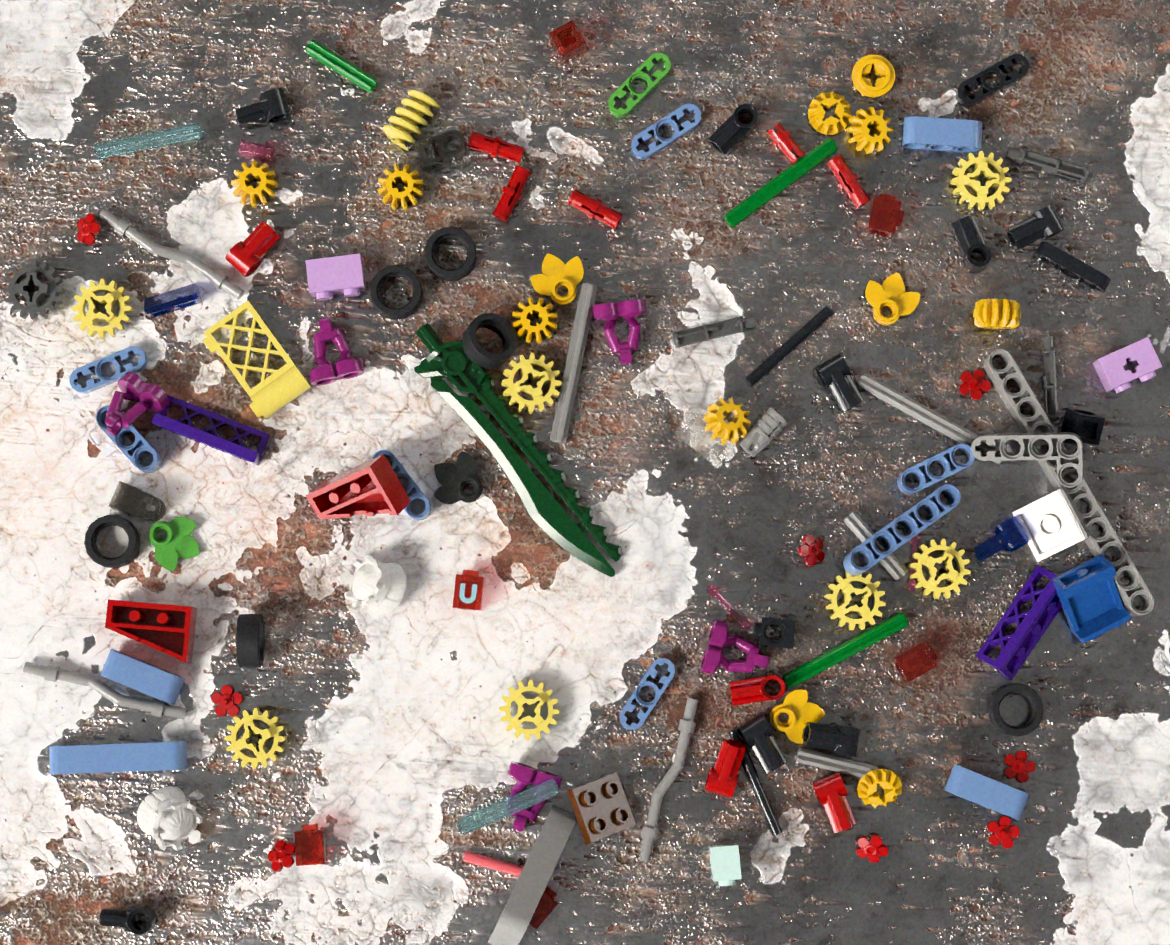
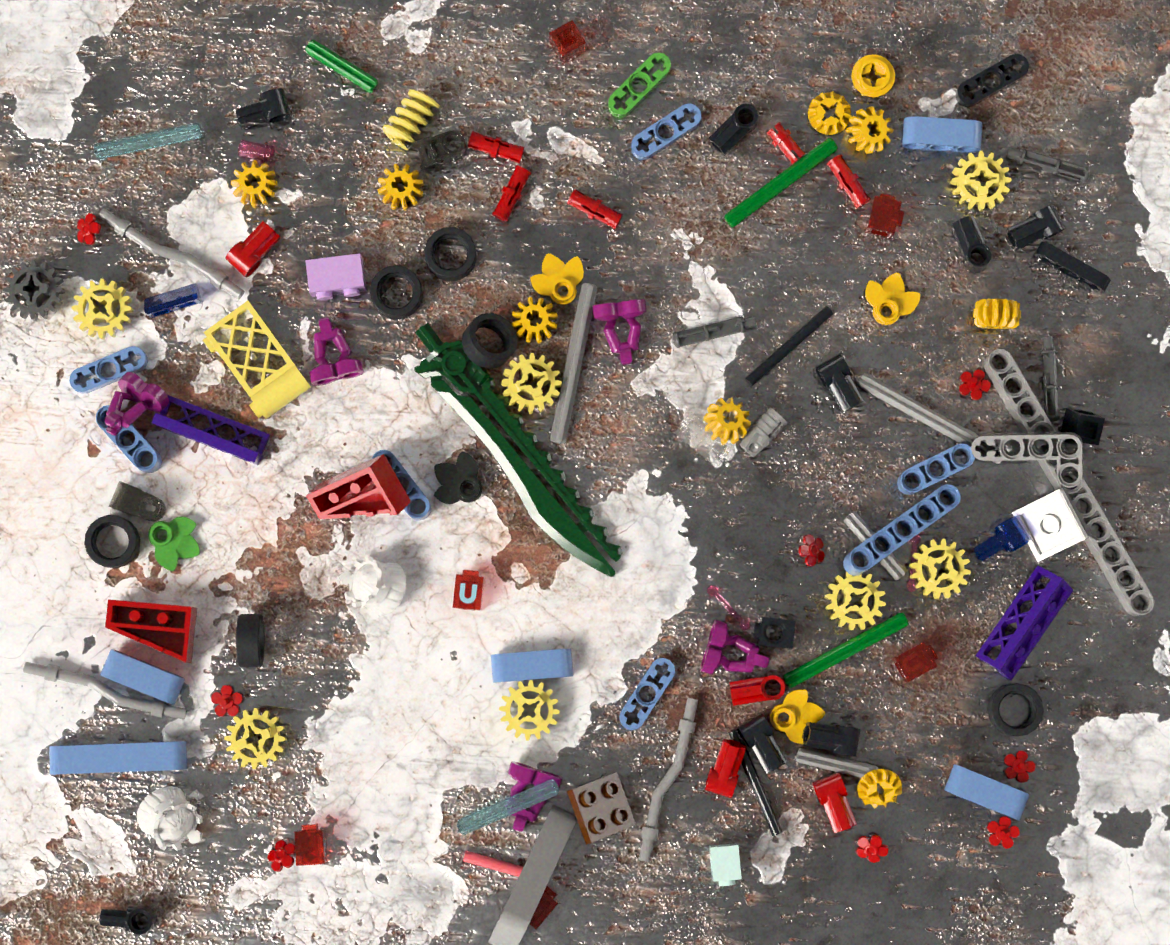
blue panel [1052,554,1131,643] -> none
lavender brick [1093,337,1162,394] -> none
none -> medium blue beam [491,649,573,683]

